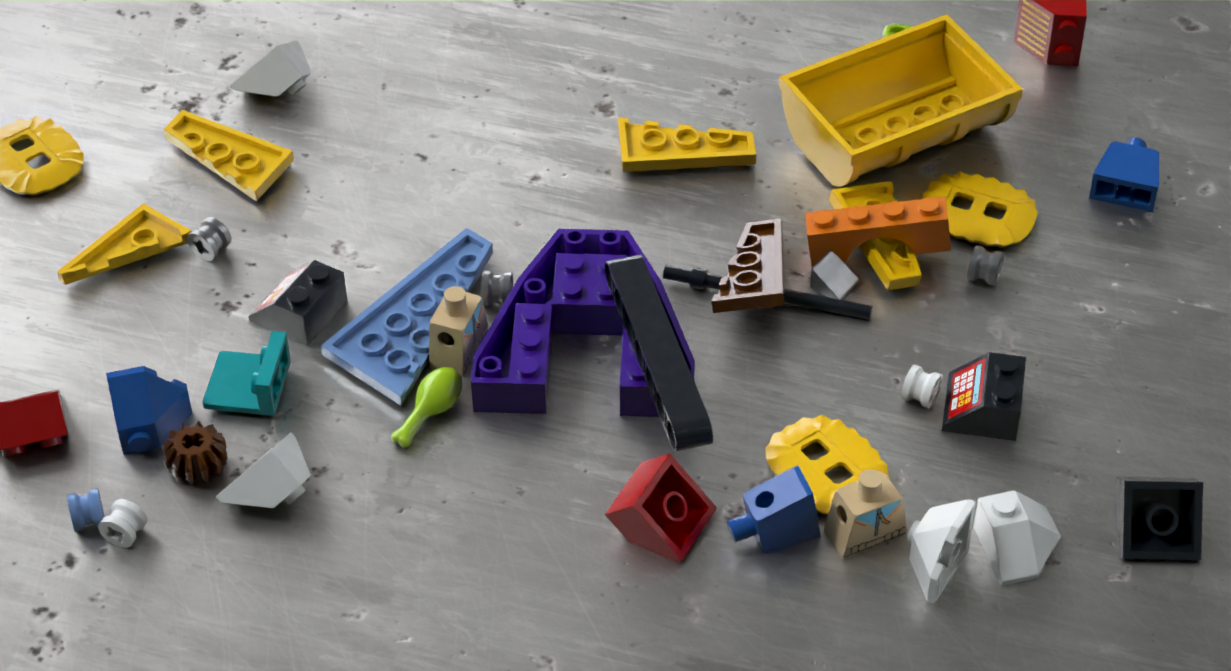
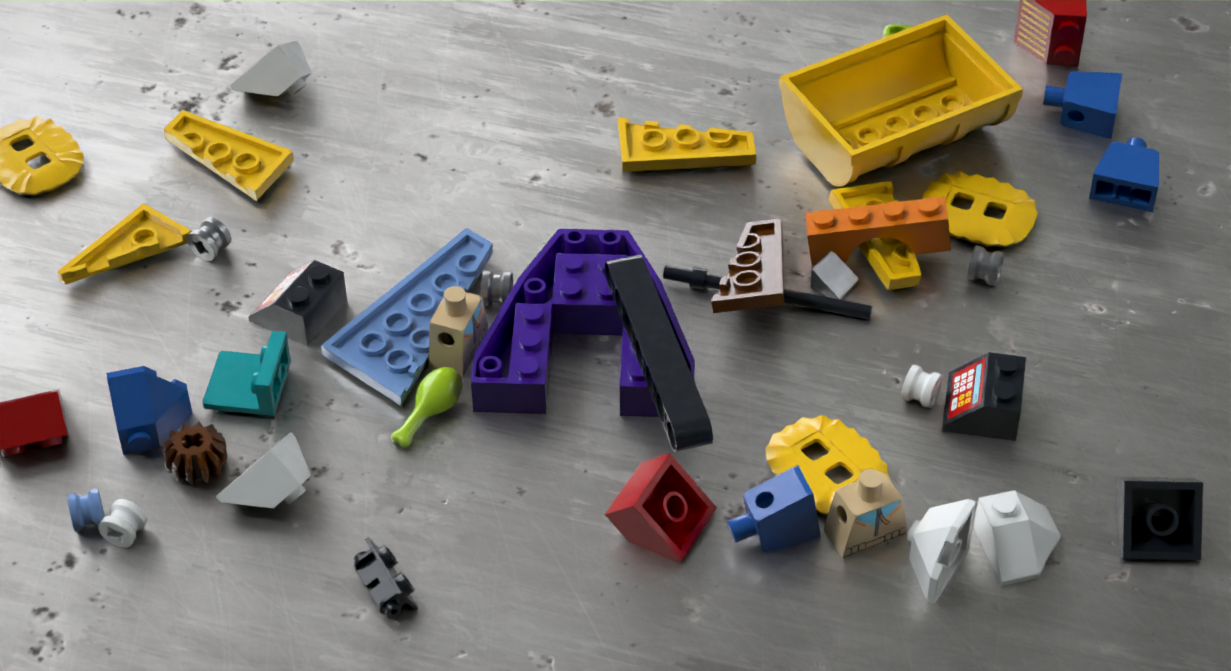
none -> black hinge [354,537,418,618]
none -> blue torso [1043,71,1122,139]

